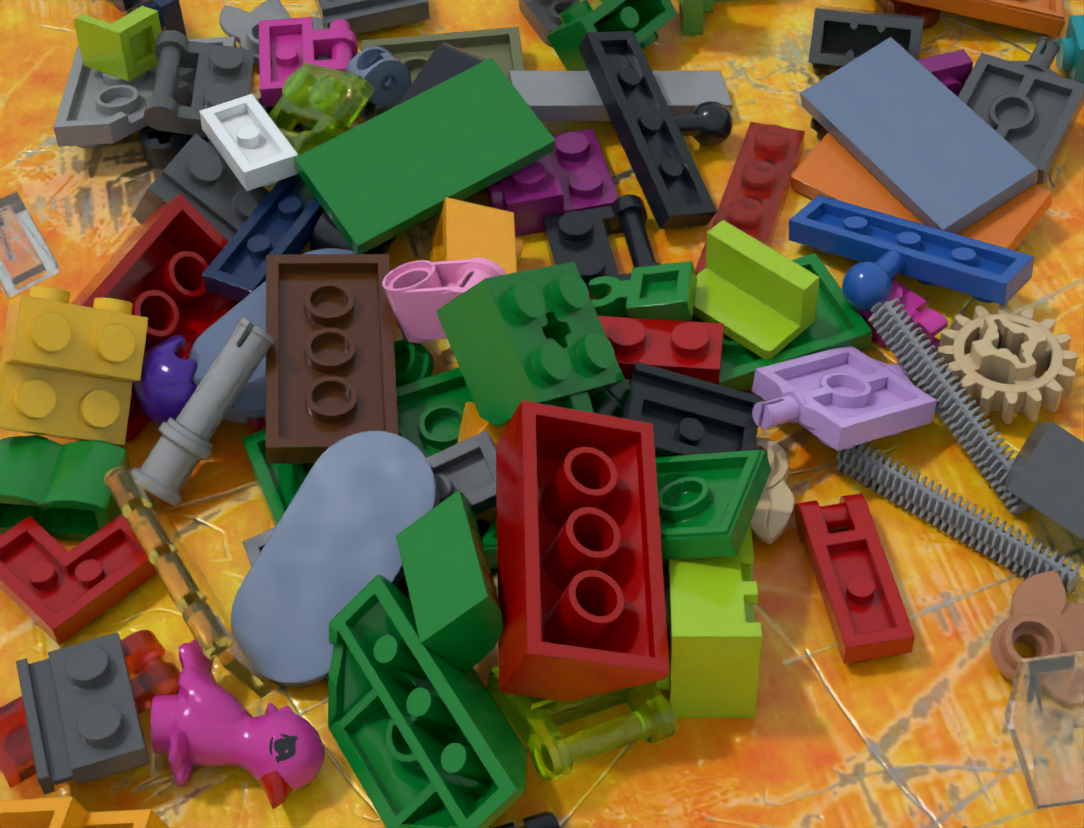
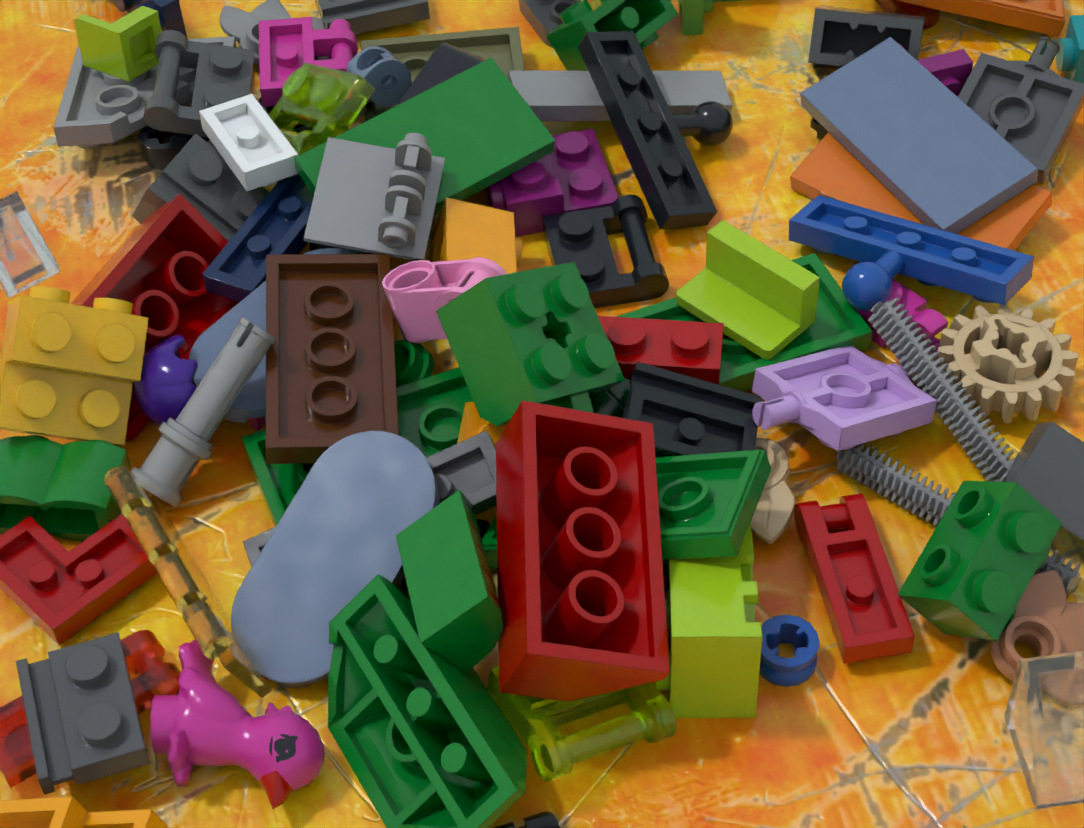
green plate [589,261,697,321] -> none
clear red plate [695,122,805,275] -> none
none -> light grey hinge [304,133,445,261]
none -> blue bush [759,615,819,687]
none -> green brick [897,481,1062,641]

